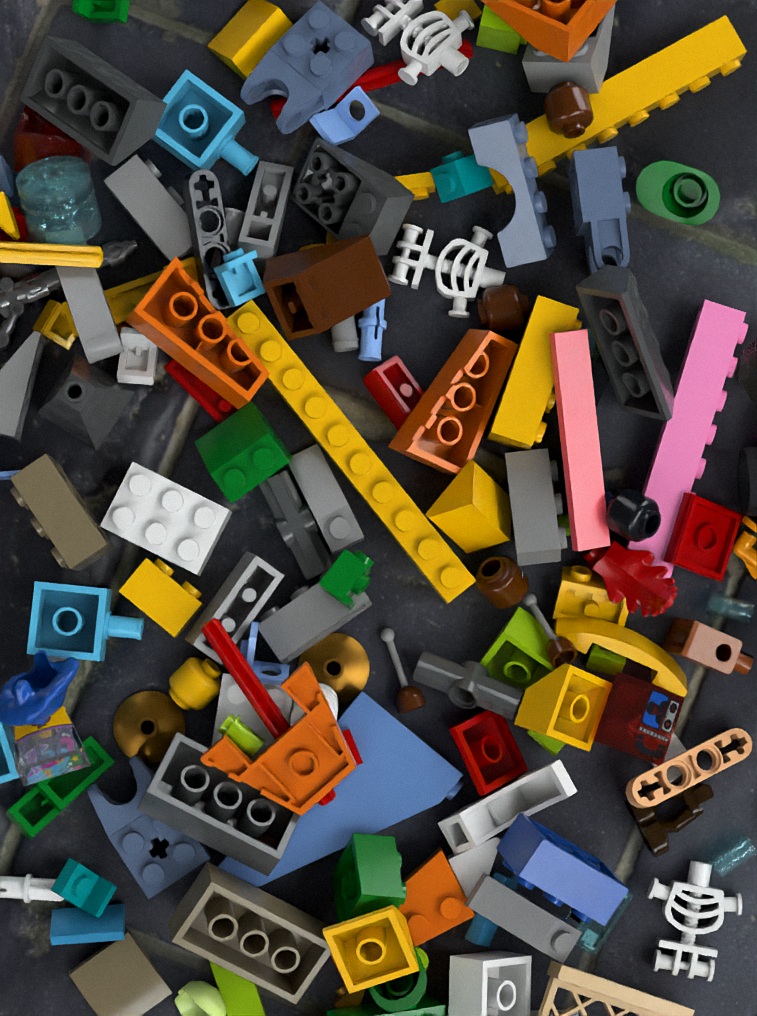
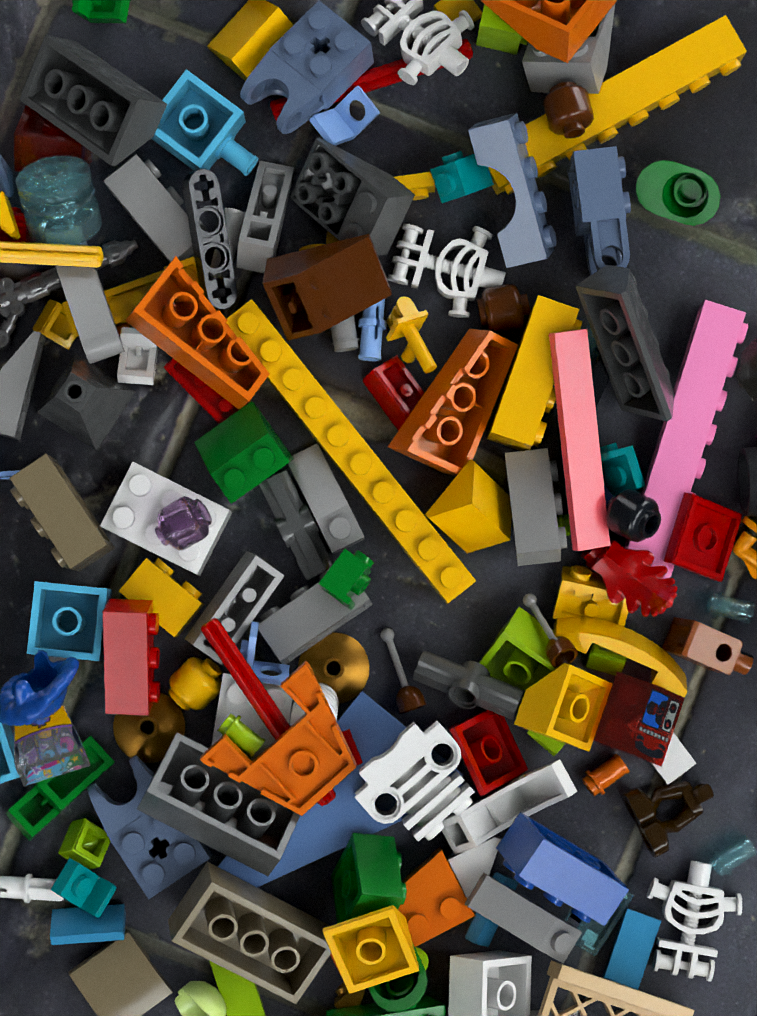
medium azure bracket [213,248,266,308] -> none
reddish brown head [476,555,529,609] -> none
light nougat beam [626,728,752,809] -> none
none -> lime slope [58,818,111,870]
none -> brick [102,599,160,716]
none -> clear purple head [155,496,212,551]
none -> white piece [354,720,475,842]
none -> yellow arm [386,296,437,374]
none -> orange pin [582,754,630,797]
none -> teal bracket [600,443,646,496]
none -> dark azure tile [602,907,661,990]

